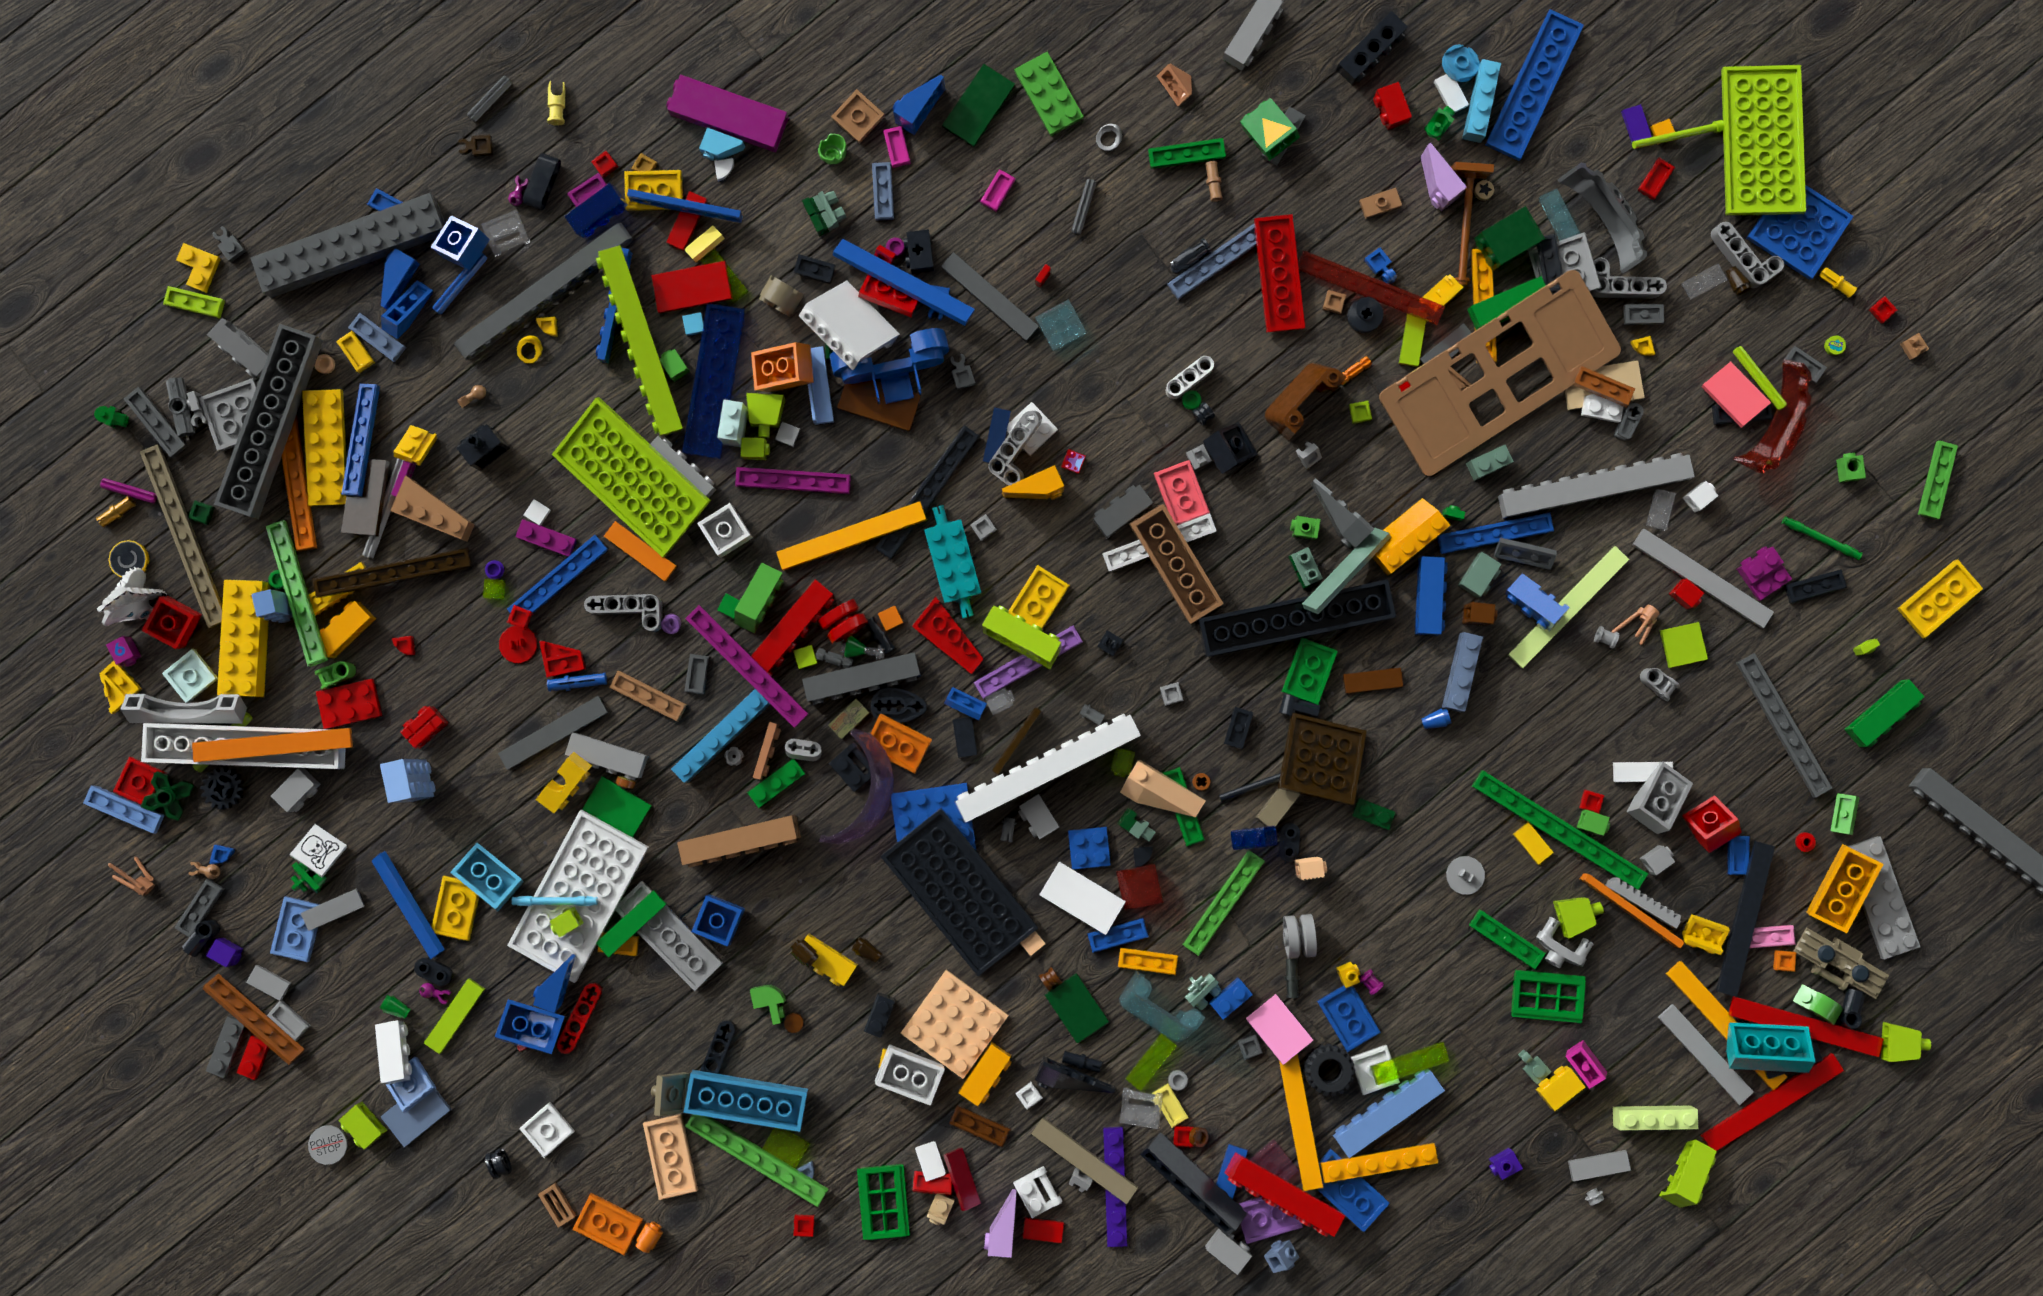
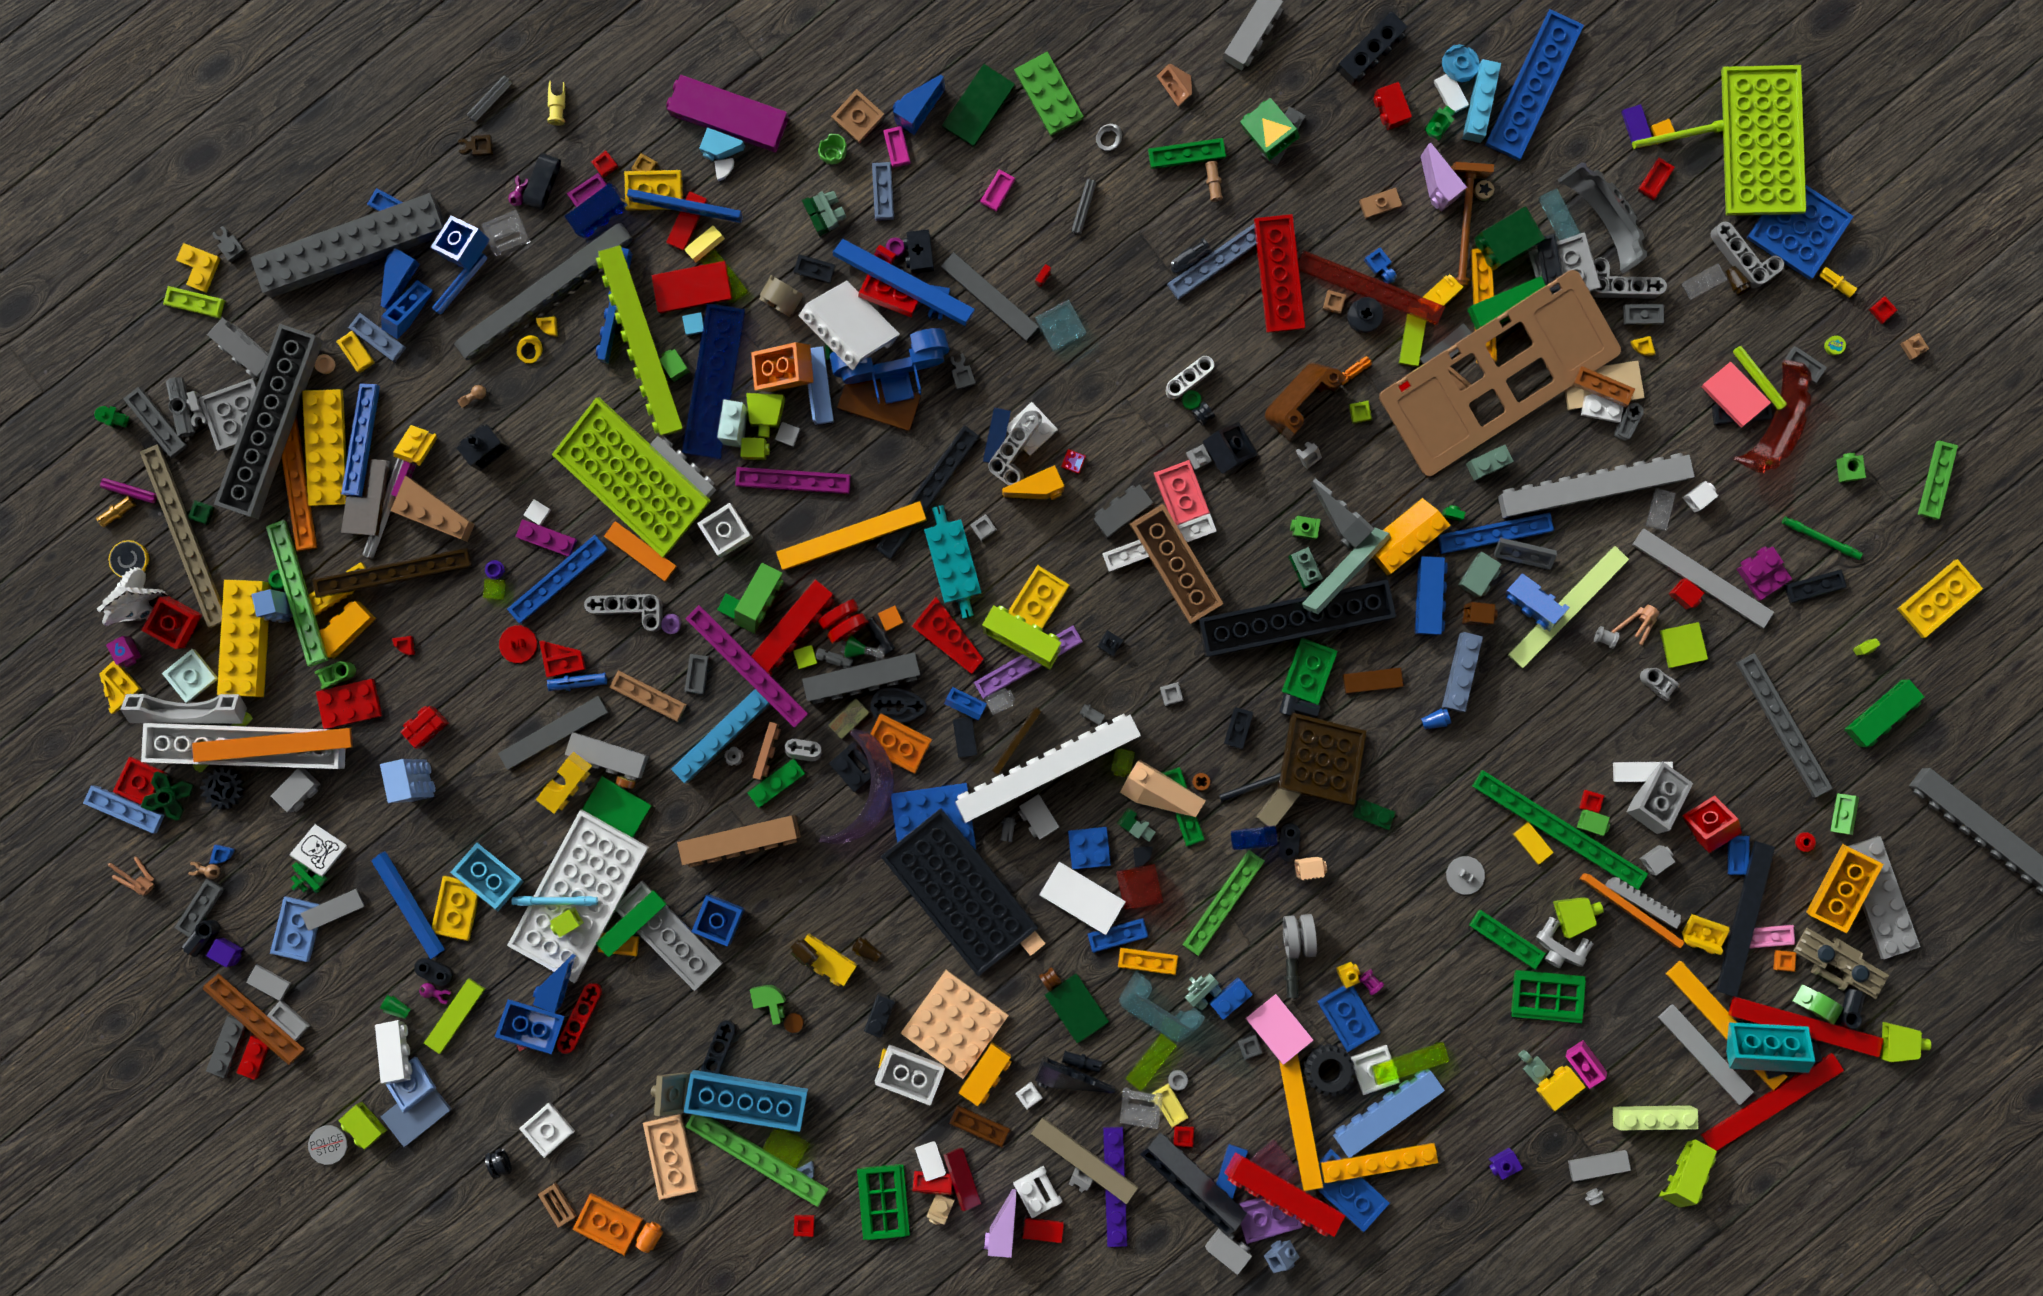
red tile [507,605,533,630] -> none
reddish brown tile [1189,1127,1208,1147] -> none

